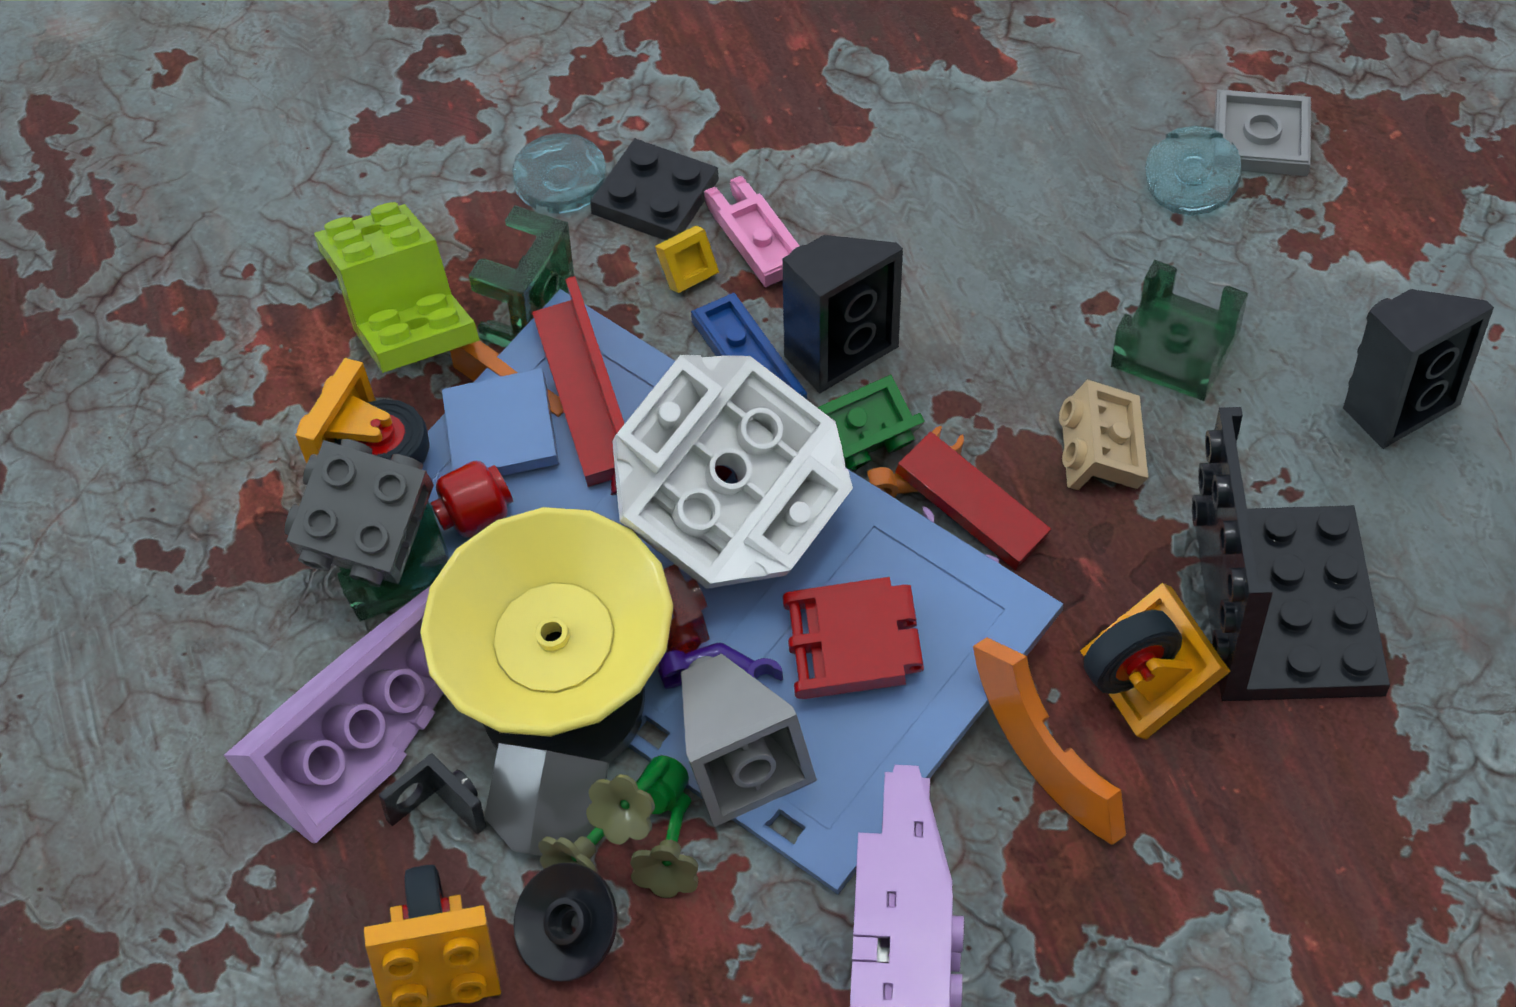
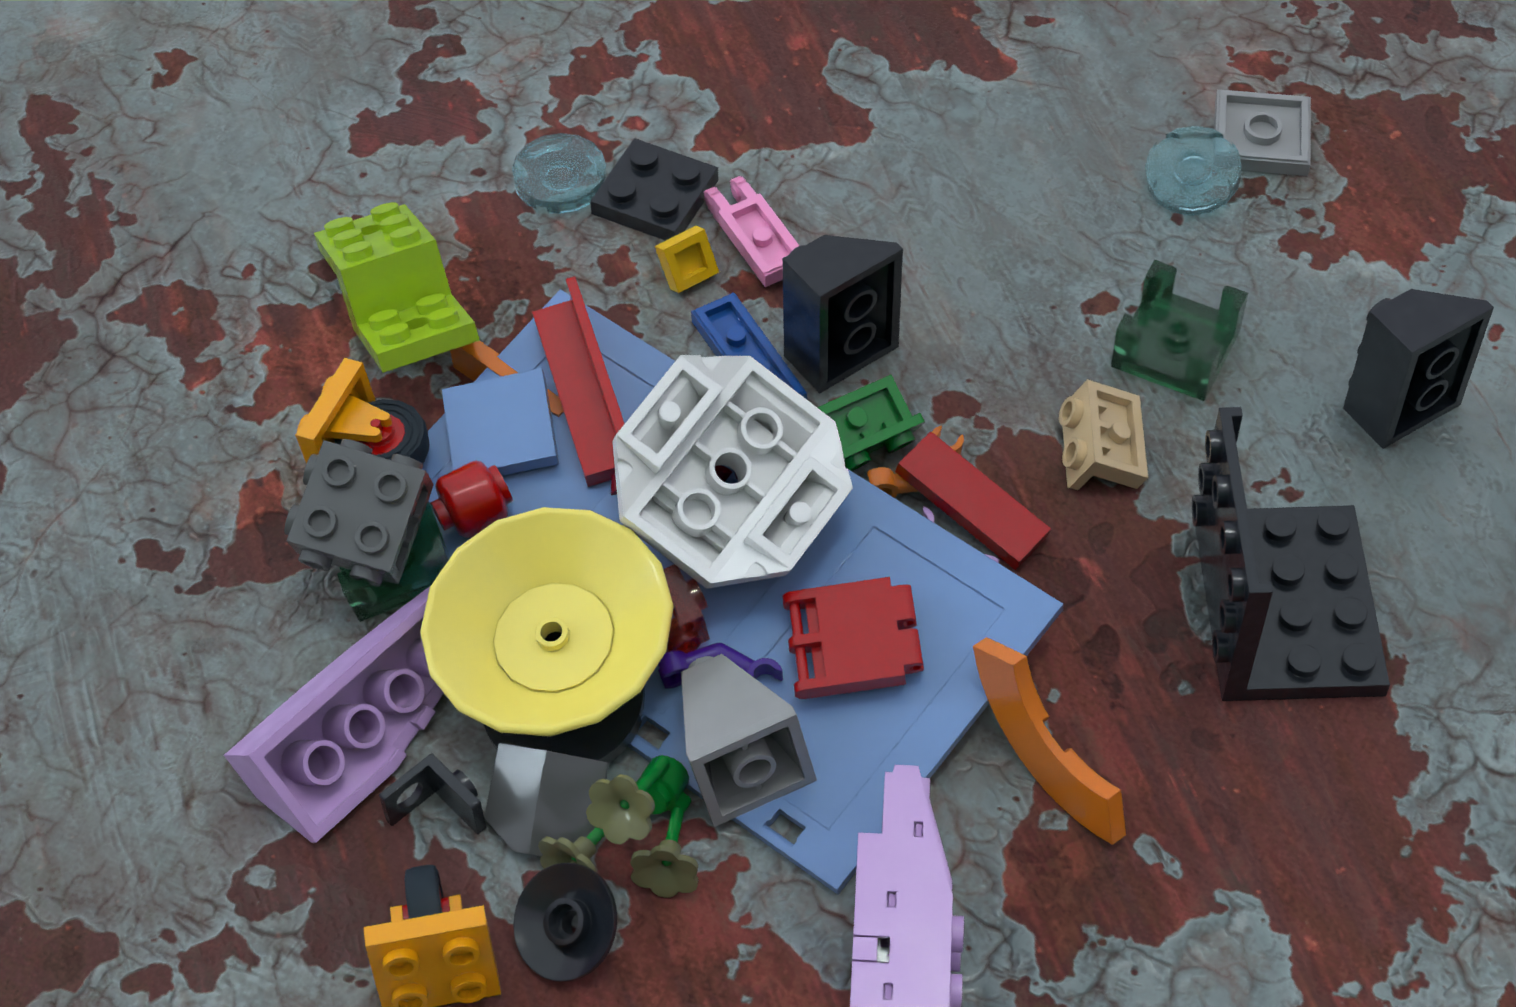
clear green panel [469,205,574,348] -> none
plate [1080,583,1231,739] -> none

